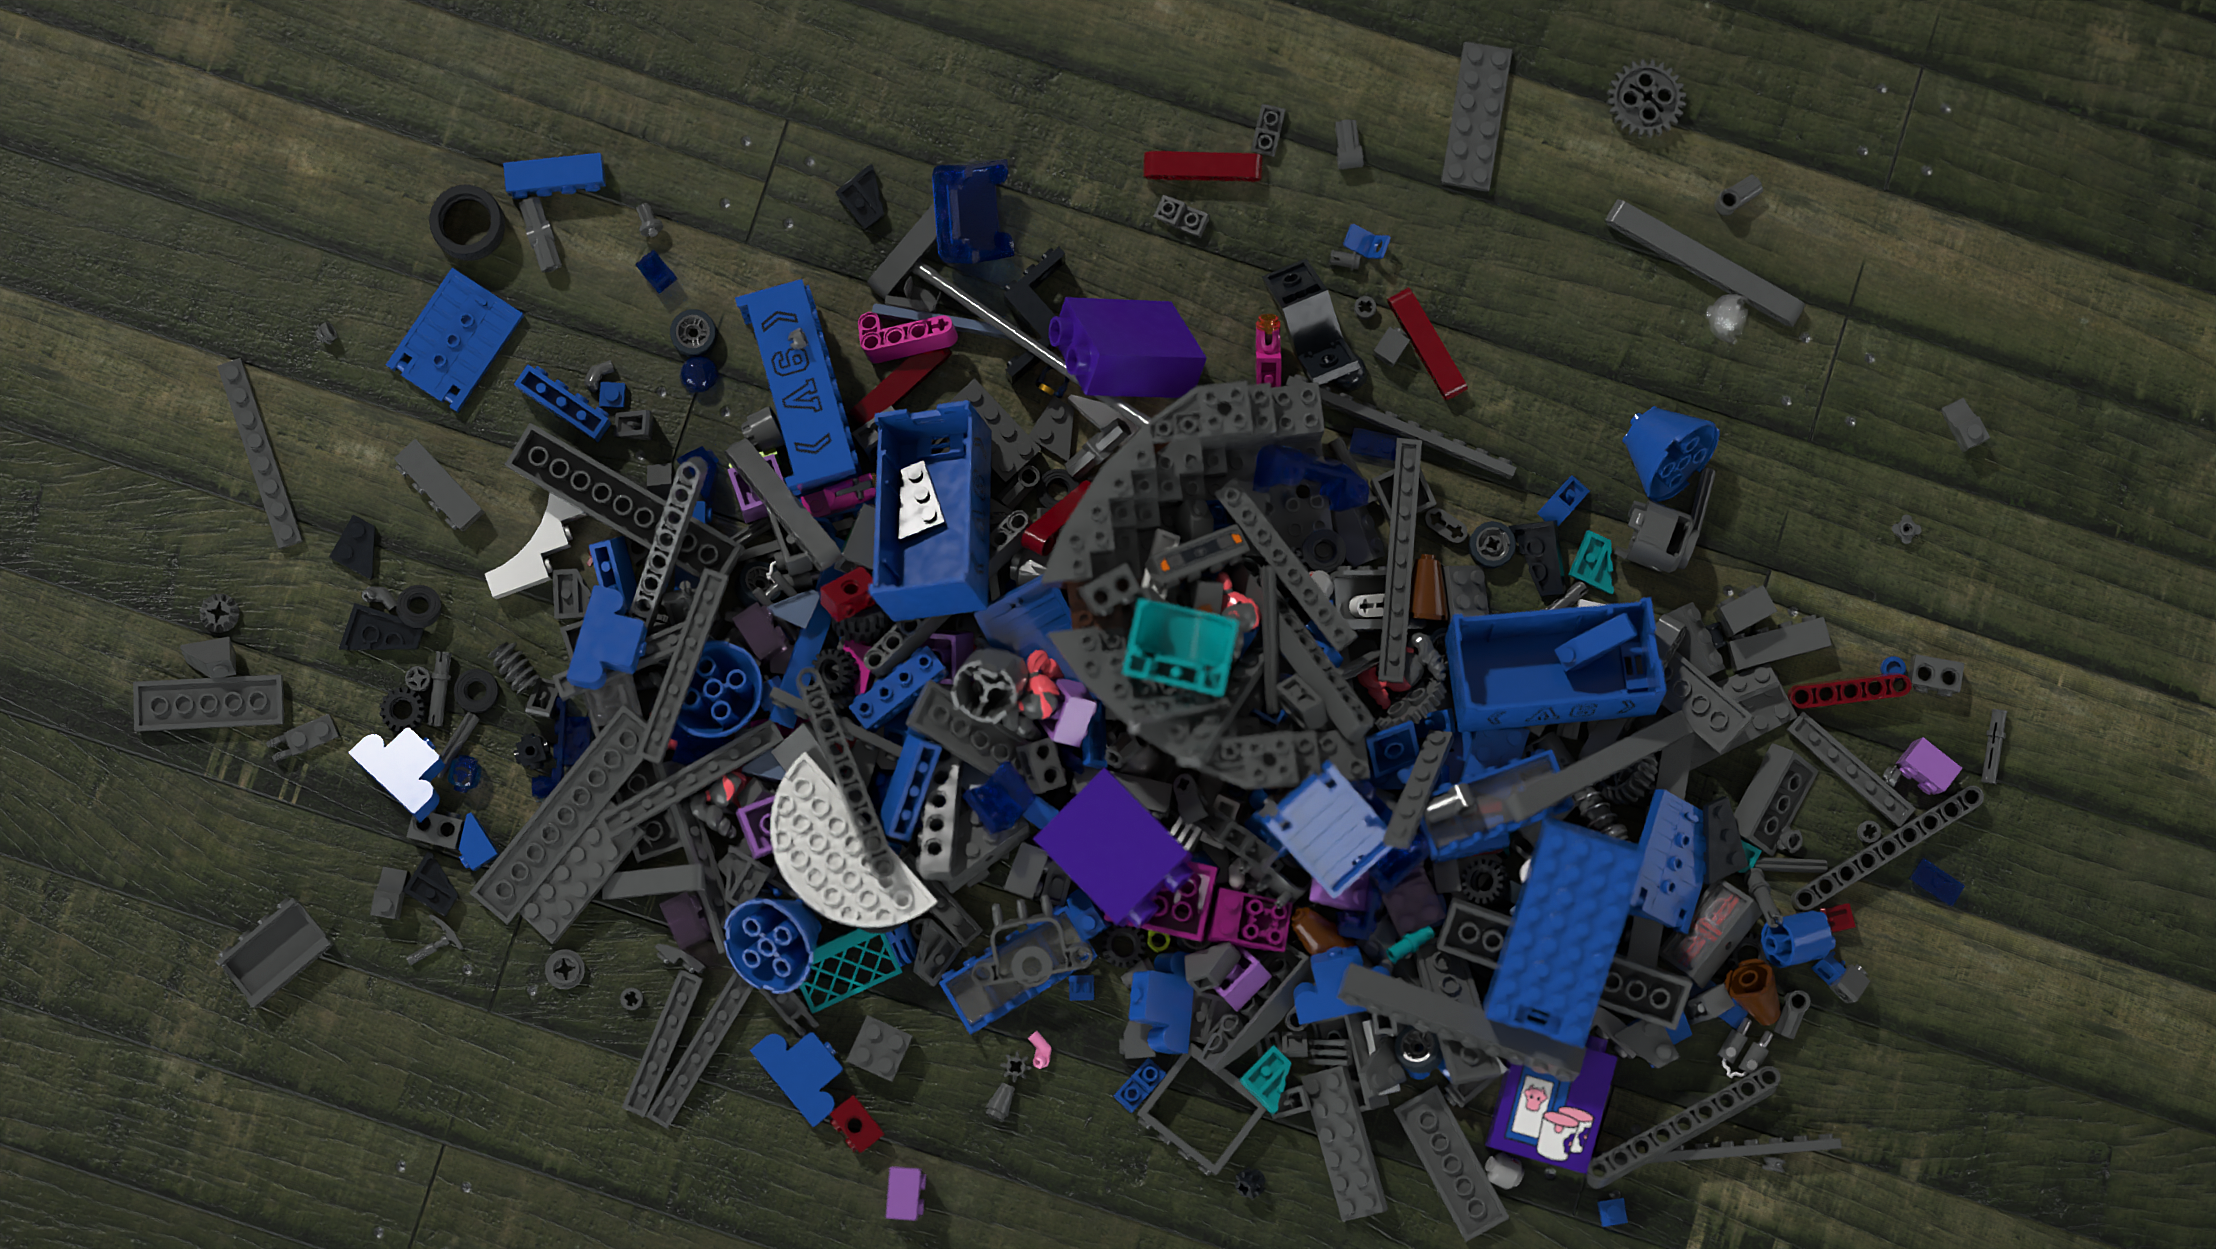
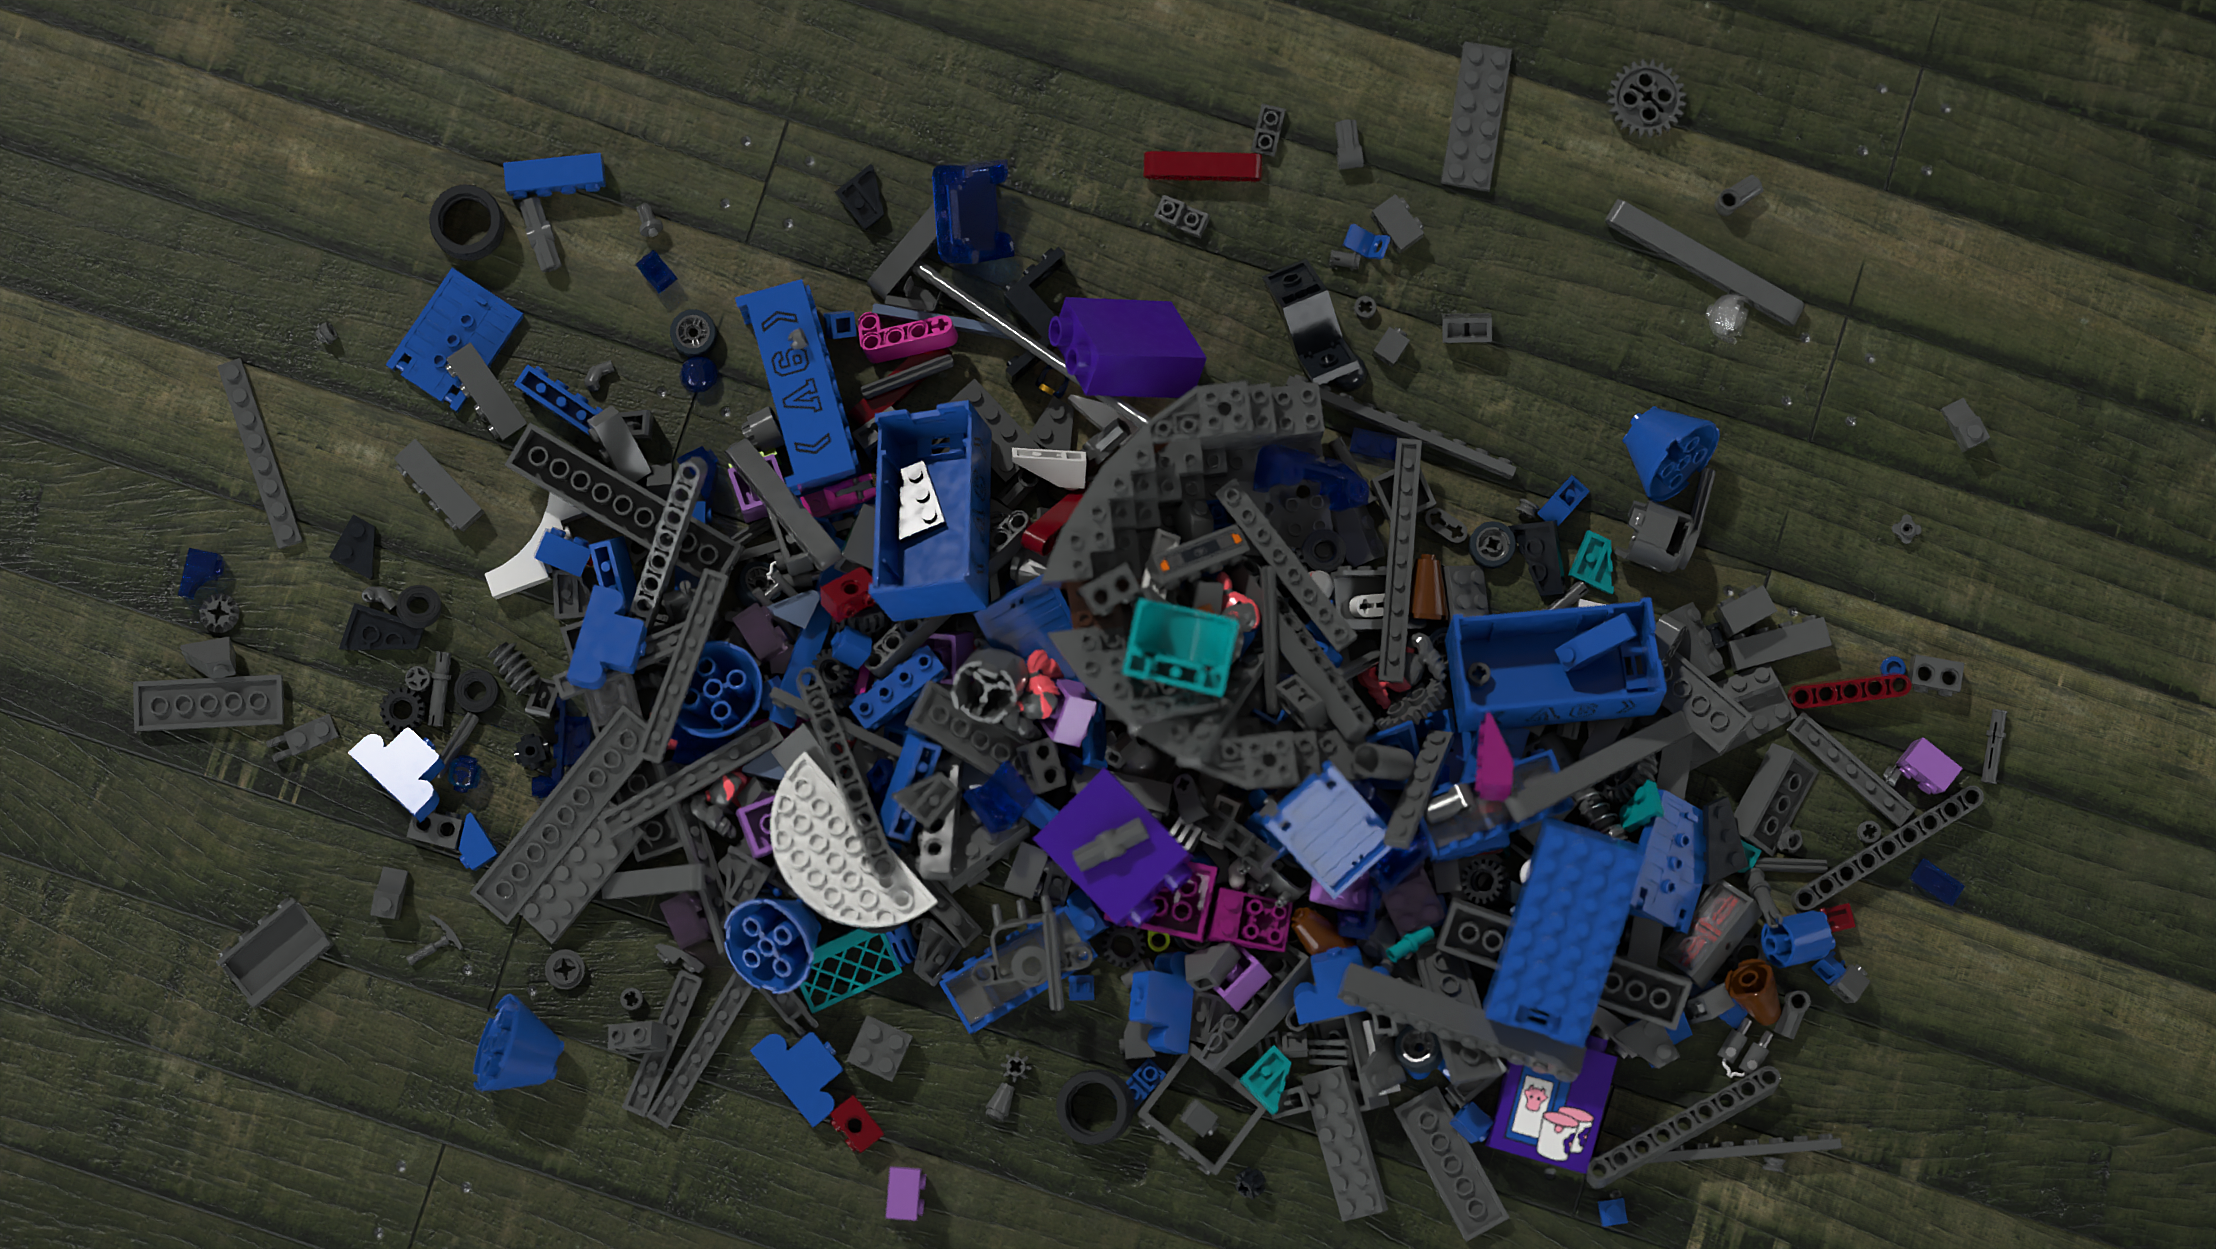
black wing [403,851,459,917] -> none
blue plate [599,382,626,409] -> none
bright pink arm [1028,1031,1051,1069] -> none
dark pink plate [1256,314,1281,388] -> none
dark red beam [1387,287,1468,401] -> none
light grey head [1485,1152,1524,1189] -> none
none -> clear blue arch [178,548,225,600]
none -> dark grey brick [445,342,527,441]
none -> blue cone [473,994,564,1092]
none -> blue brick [534,527,591,577]
none -> dark grey brick [587,405,652,483]
none -> dark grey brick [608,1021,667,1055]
none -> blue brick [823,310,857,339]
none -> blue brick [831,625,872,670]
none -> dark grey axle [861,354,954,399]
none -> clear blue slope [866,758,894,793]
none -> dark grey wing [890,772,959,828]
none -> white slope [1012,448,1087,491]
none -> dark grey axle [1042,912,1064,1010]
none -> black tyre [1056,1069,1135,1145]
none -> dark grey piece [1072,818,1150,872]
none -> dark grey slope [1179,1099,1219,1137]
none -> dark grey piece [1352,743,1414,781]
none -> dark grey brick [1370,194,1424,254]
none -> dark grey brick [1442,313,1492,343]
none -> blue brick [1449,1102,1494,1144]
none -> dark grey bush [1467,662,1490,687]
none -> magenta slope [1475,712,1513,801]
none -> dark grey bush [1515,498,1540,520]
none -> teal wing [1619,780,1664,832]

